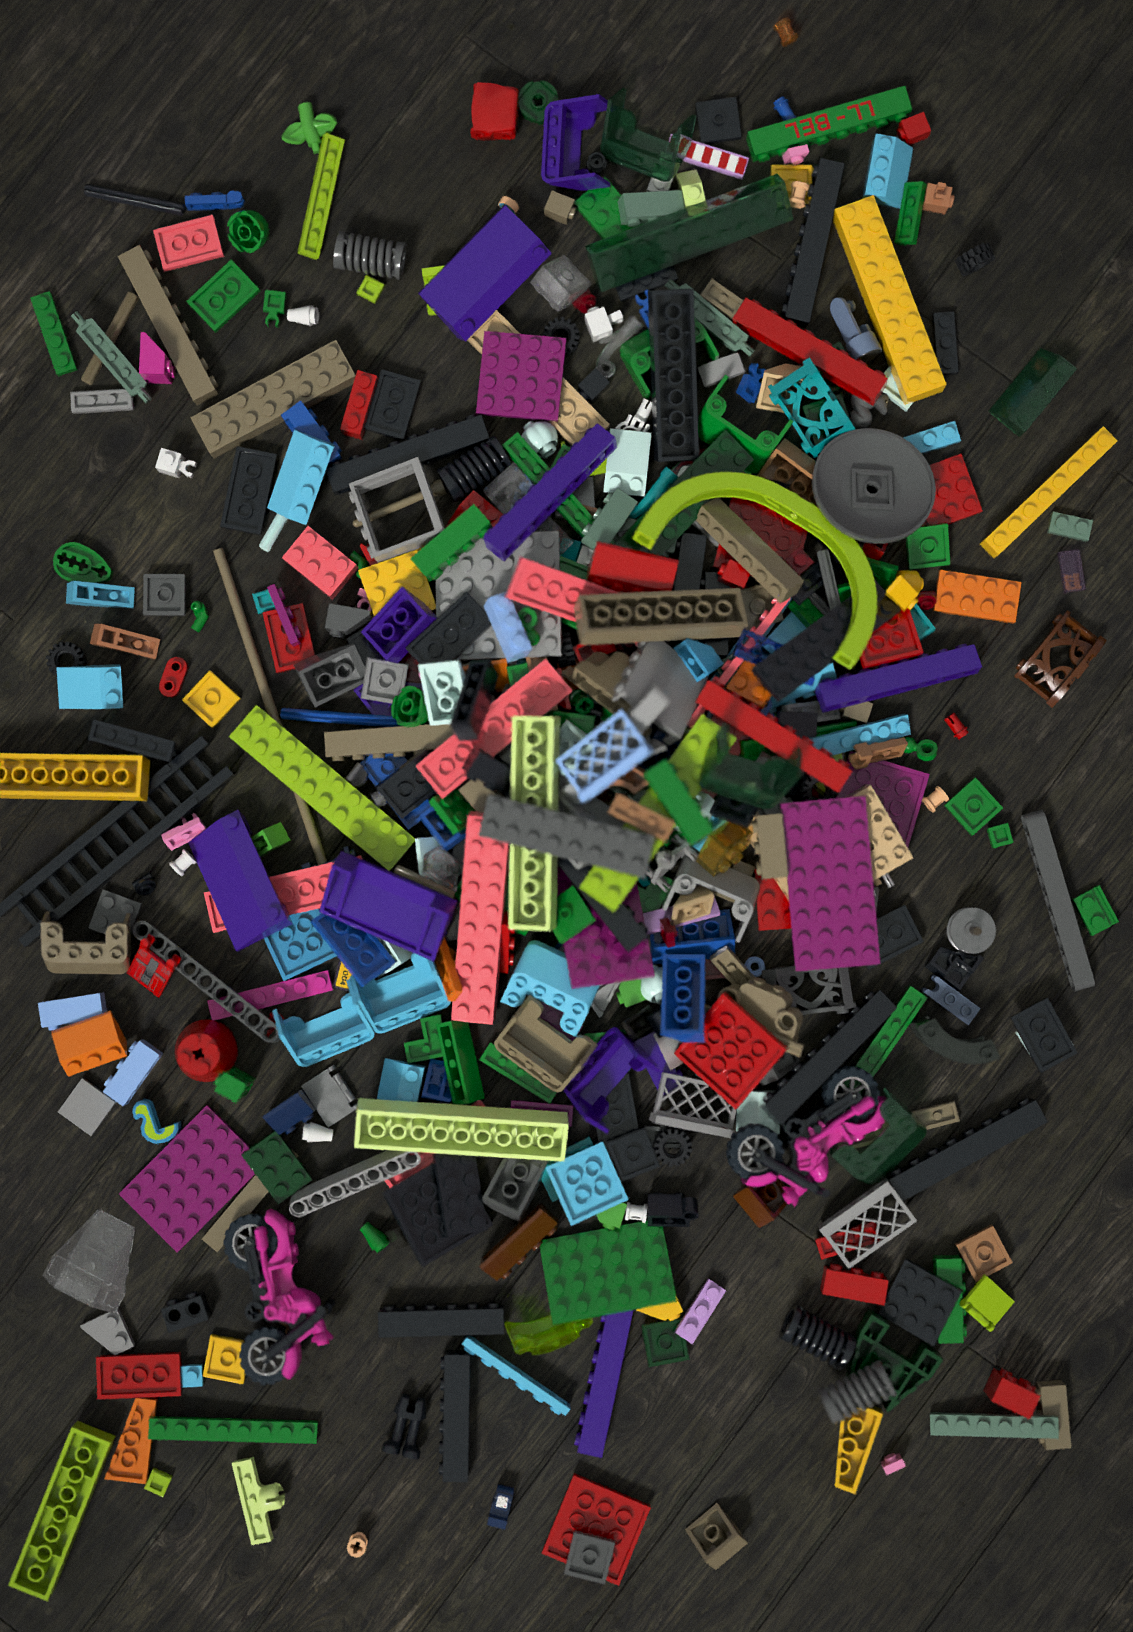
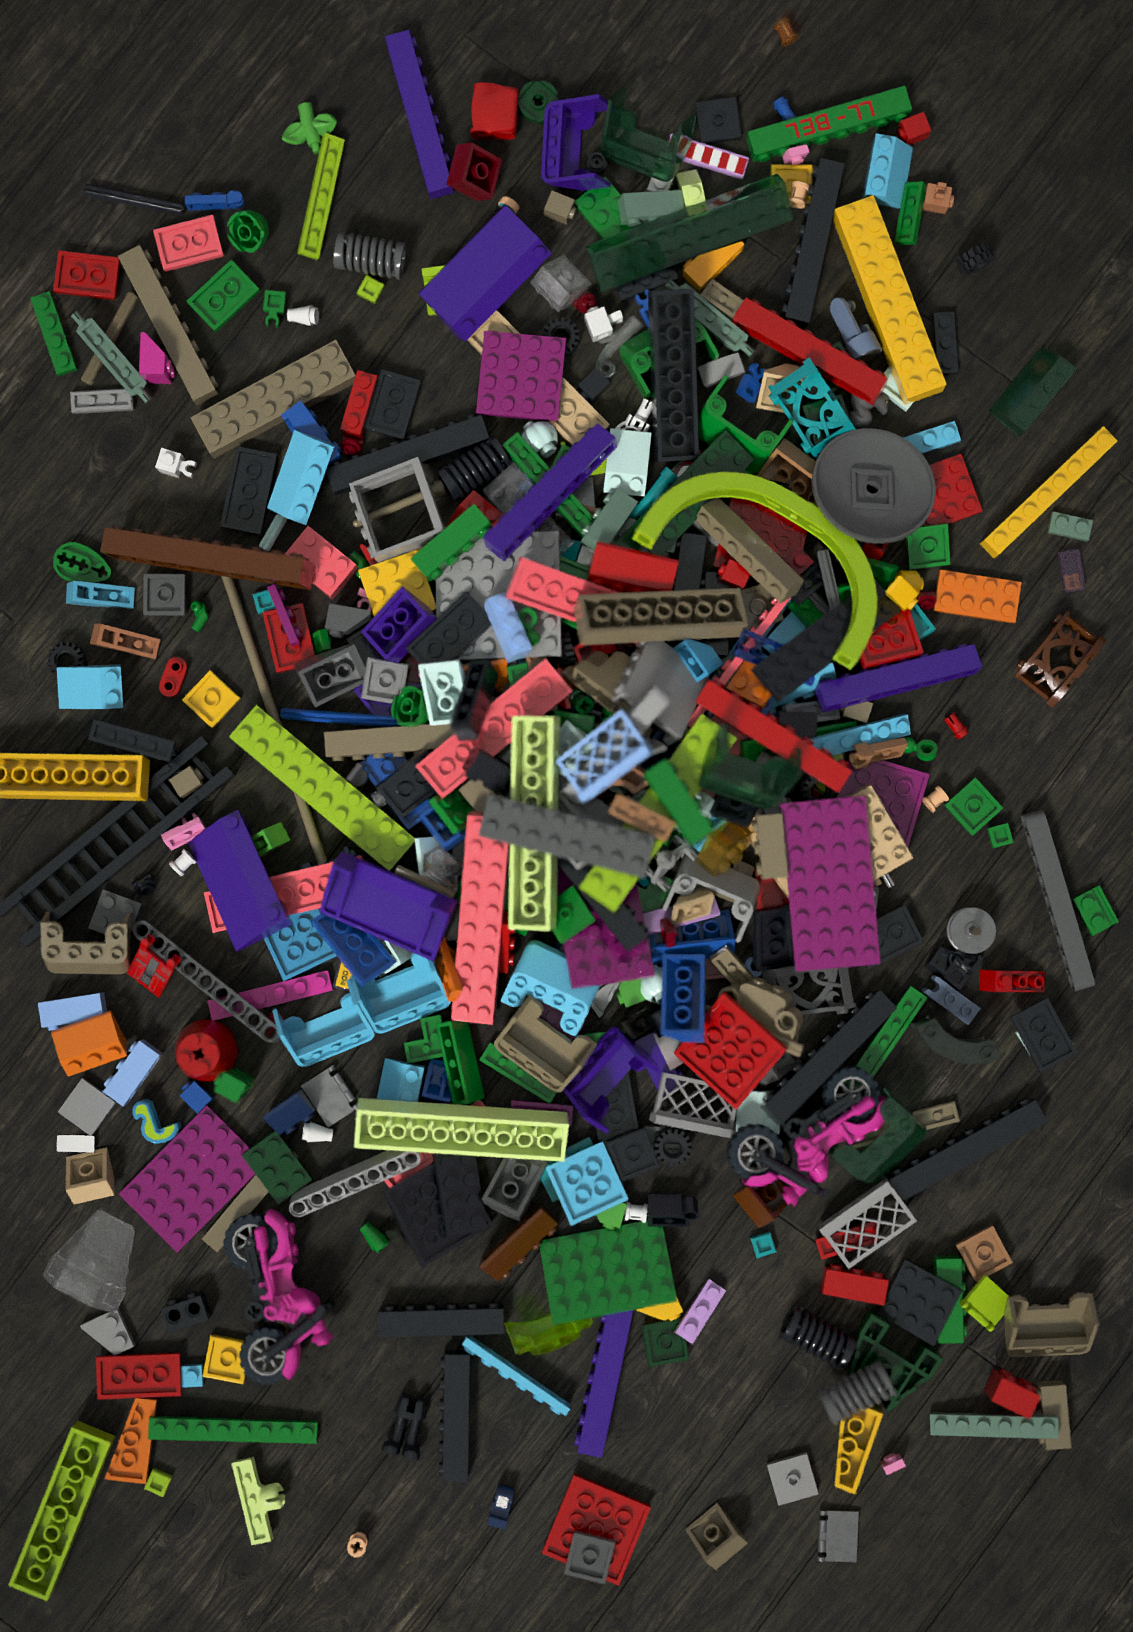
none -> red plate [53,250,121,300]
none -> white sticker [57,1135,95,1153]
none -> tan slope [66,1148,114,1204]
none -> reddish brown brick [100,525,315,590]
none -> dark tan brick [169,766,204,798]
none -> blue brick [180,1080,216,1113]
none -> green plate [311,629,331,654]
none -> dark red plate [341,434,364,456]
none -> dark purple brick [385,30,454,199]
none -> dark red brick [446,142,502,201]
none -> light orange slope [682,241,744,293]
none -> teal tile [750,1231,776,1258]
none -> black plate [753,904,794,972]
none -> light grey plate [766,1452,818,1506]
none -> flat silver piece [817,1509,859,1562]
none -> red slope [979,970,1045,992]
none -> dark tan windscreen [1004,1292,1099,1357]

